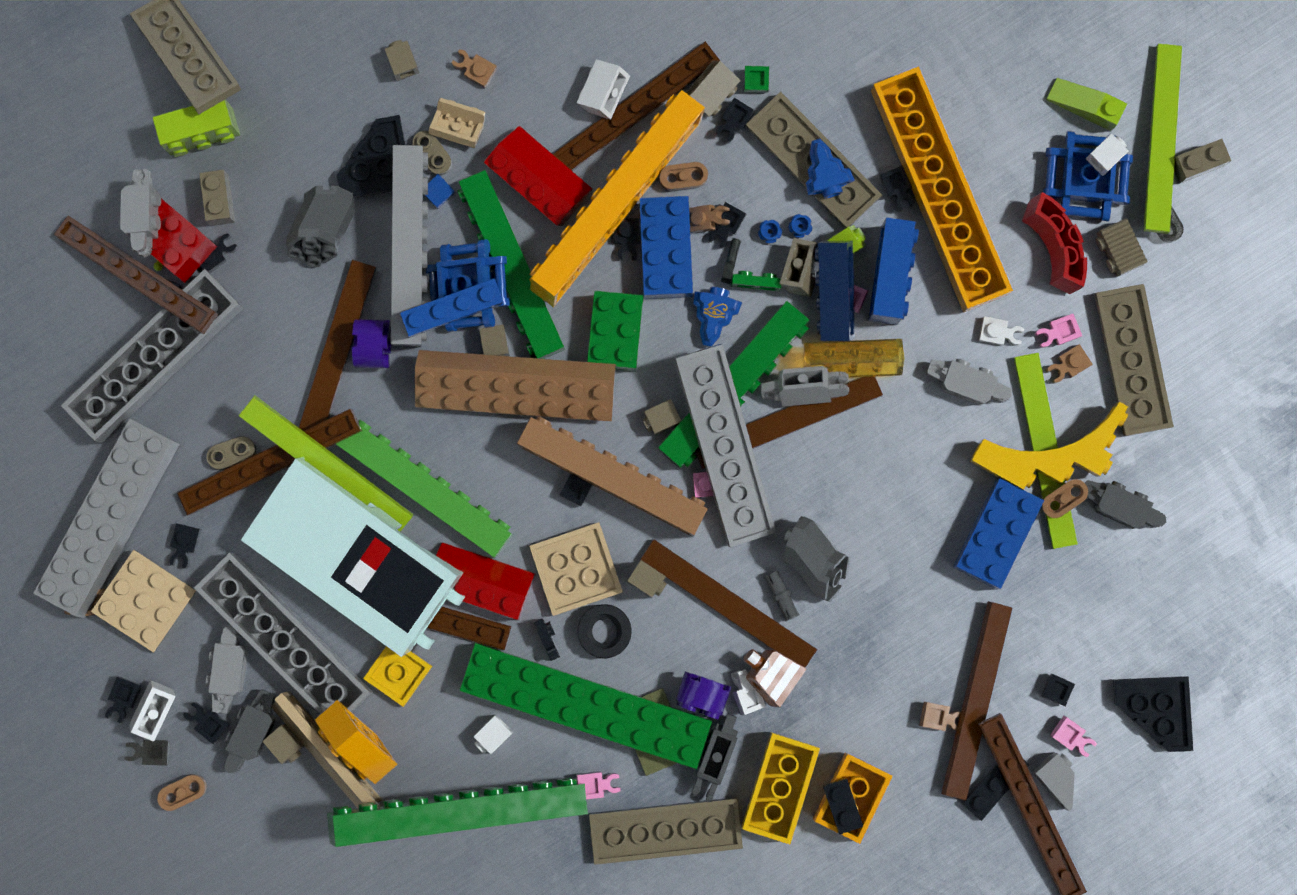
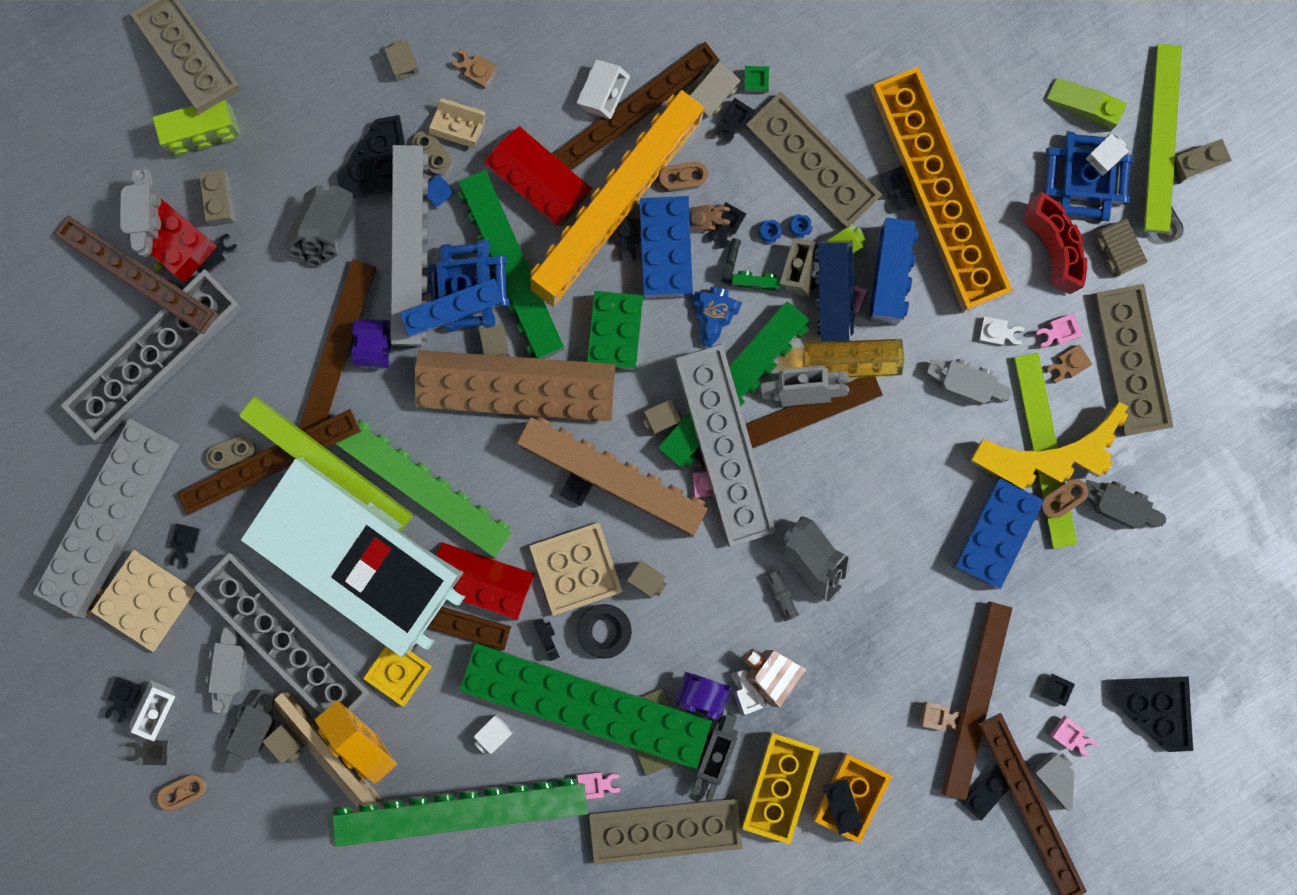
black plate [183,702,230,744] -> none
reddish brown tile [640,540,818,668] -> none
blue rock [805,138,855,199] -> none

